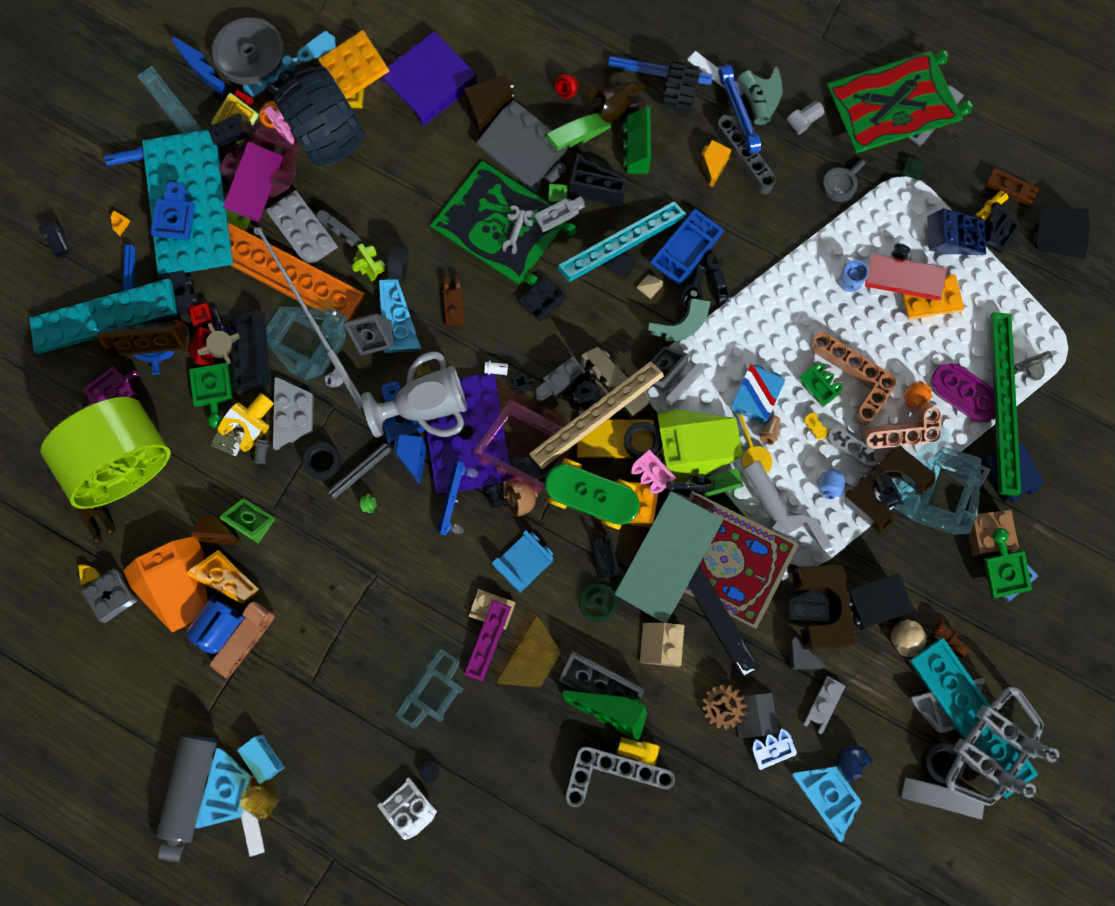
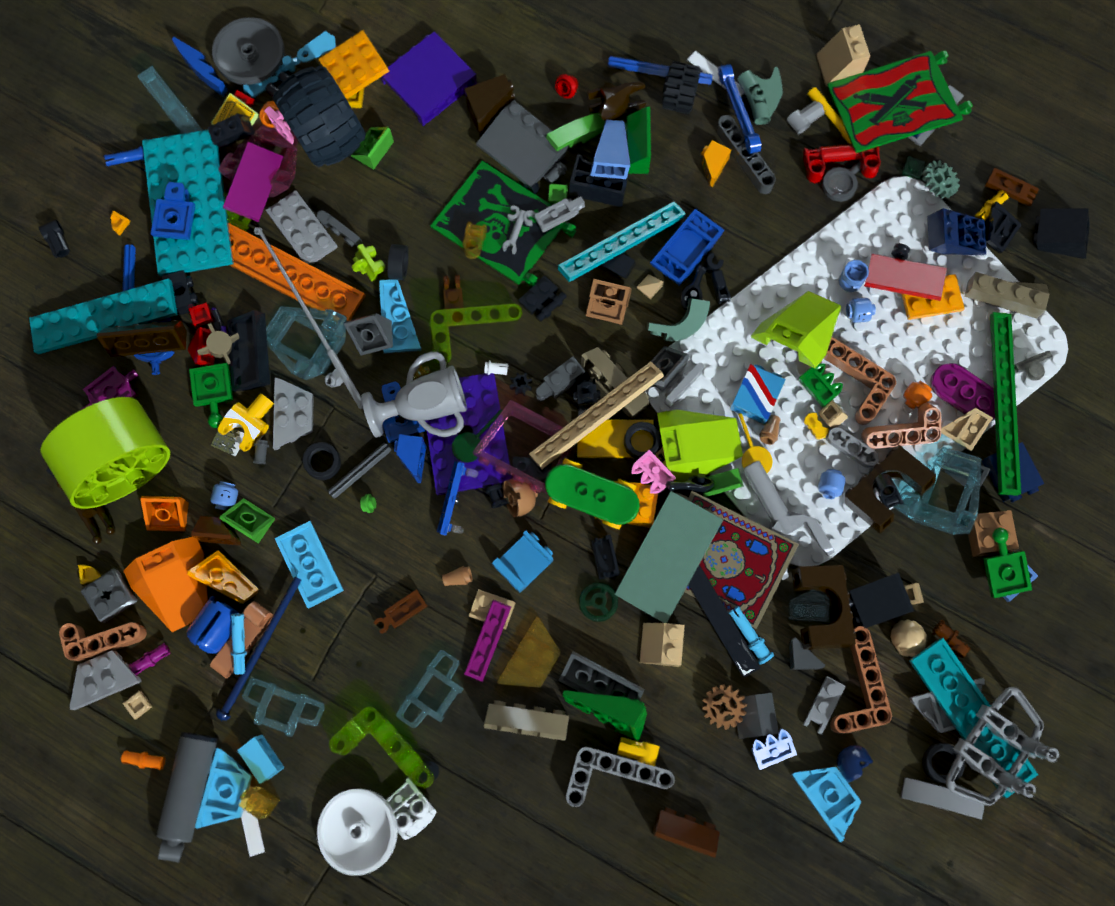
none -> nougat beam [59,623,147,662]
none -> light grey wing [70,650,142,710]
none -> orange pin [121,750,166,770]
none -> tan tile [123,691,153,720]
none -> magenta pin [129,643,171,676]
none -> orange slope [140,496,189,531]
none -> medium blue head [210,481,238,511]
none -> dark blue bar [216,577,302,721]
none -> medium azure axle [231,613,247,674]
none -> clear light blue bar [242,678,325,737]
none -> medium azure plate [275,521,344,609]
none -> white dish [317,789,397,875]
none -> clear neon green beam [329,707,434,788]
none -> bright green slope [351,127,394,169]
none -> reddish brown plate [374,589,428,634]
none -> clear neon green beam [429,304,522,365]
none -> medium nougat cone [442,566,473,586]
none -> dark green piece [452,410,503,463]
none -> clear yellow piece [463,221,487,259]
none -> dark tan wedge [484,700,569,741]
none -> medium nougat brick [586,279,632,325]
none -> medium blue slope [590,120,630,179]
none -> reddish brown slope [652,807,720,858]
none -> medium azure pin [728,606,774,664]
none -> lime wedge [751,291,841,369]
none -> red piece [803,144,881,183]
none -> yellow piece [807,87,852,144]
none -> tan slope [816,25,870,87]
none -> tan slope [818,400,848,429]
none -> nougat beam [830,626,892,733]
none -> medium blue head [846,298,876,323]
none -> tan slope [904,583,924,605]
none -> sand green gear [922,161,960,199]
none -> tan wing [941,408,993,451]
none -> dark tan wedge [964,272,1050,319]

